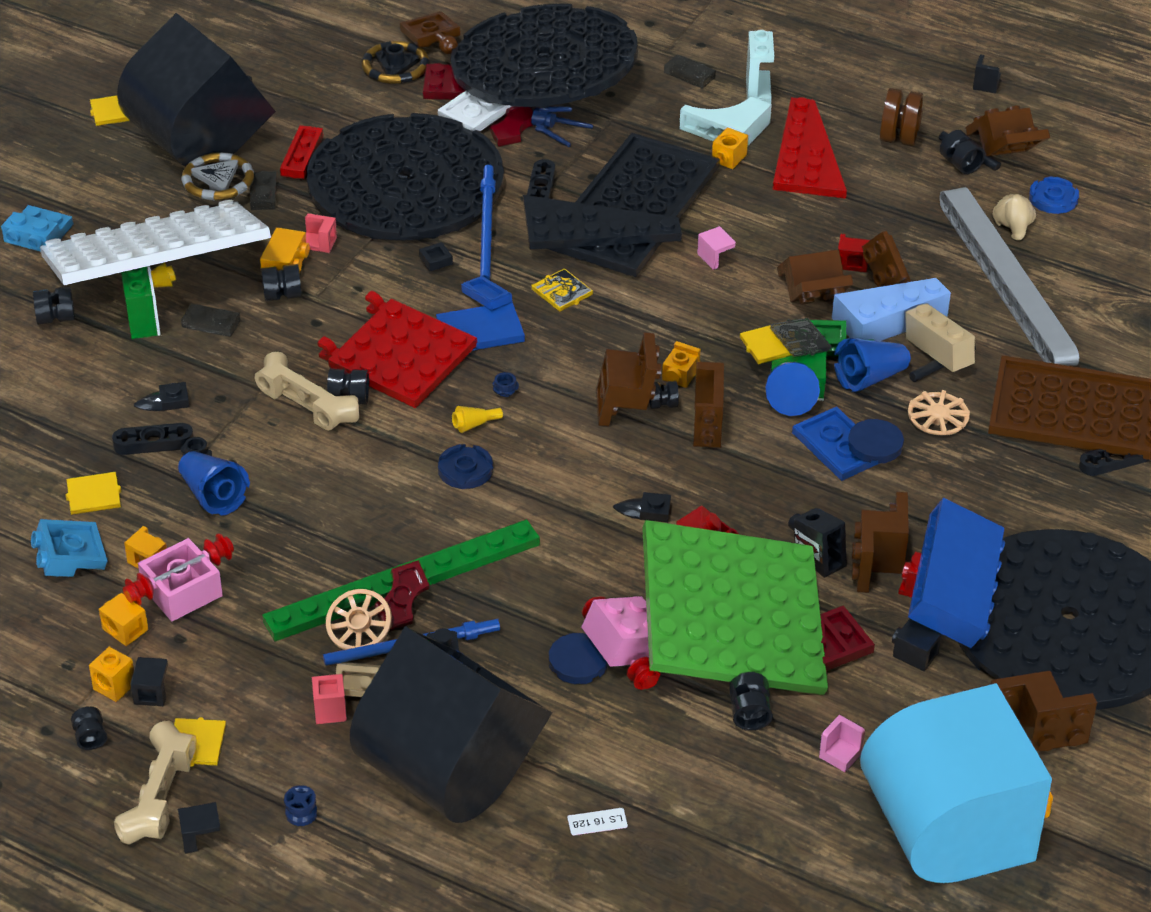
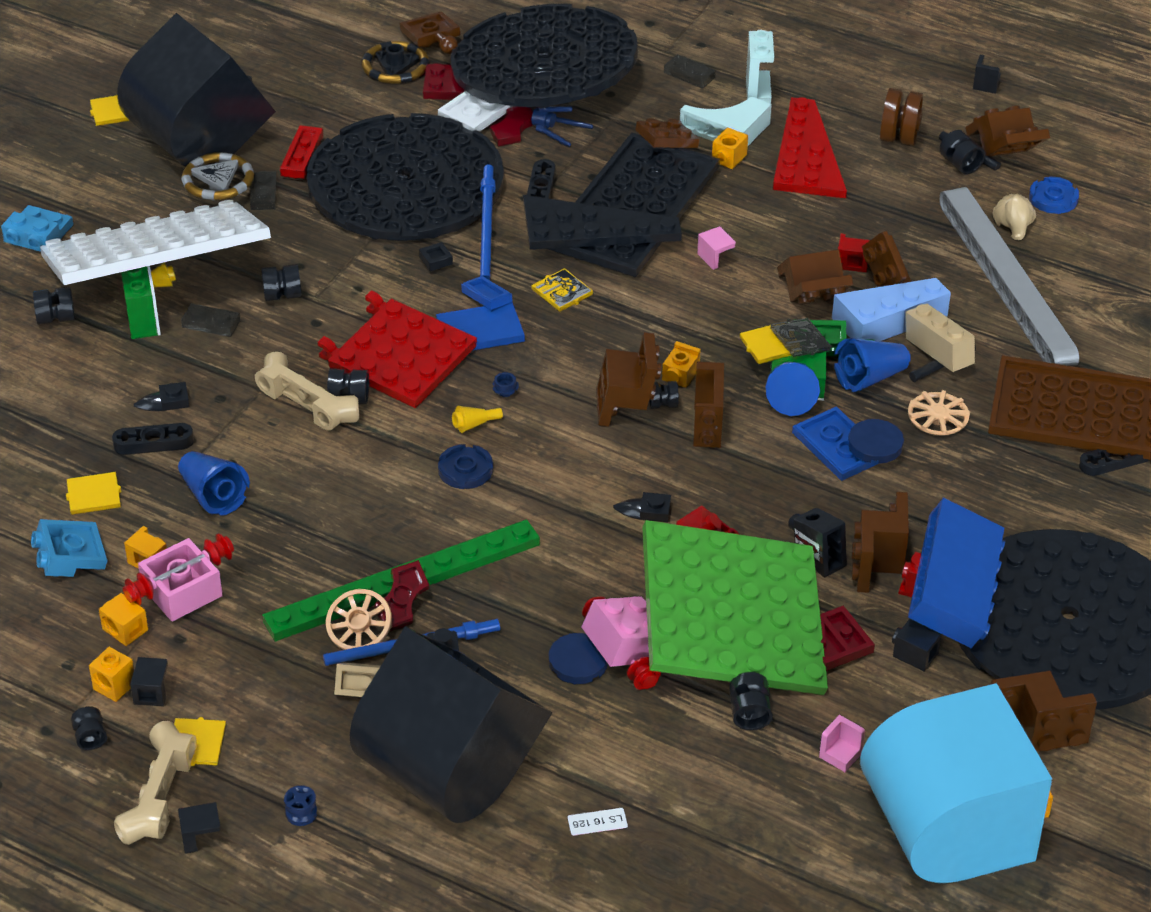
black plate [181,437,212,456] -> none
light orange brick [260,227,310,273] -> none
coral panel [305,214,337,253] -> none
coral panel [312,674,347,724] -> none
none -> reddish brown plate [635,118,699,148]

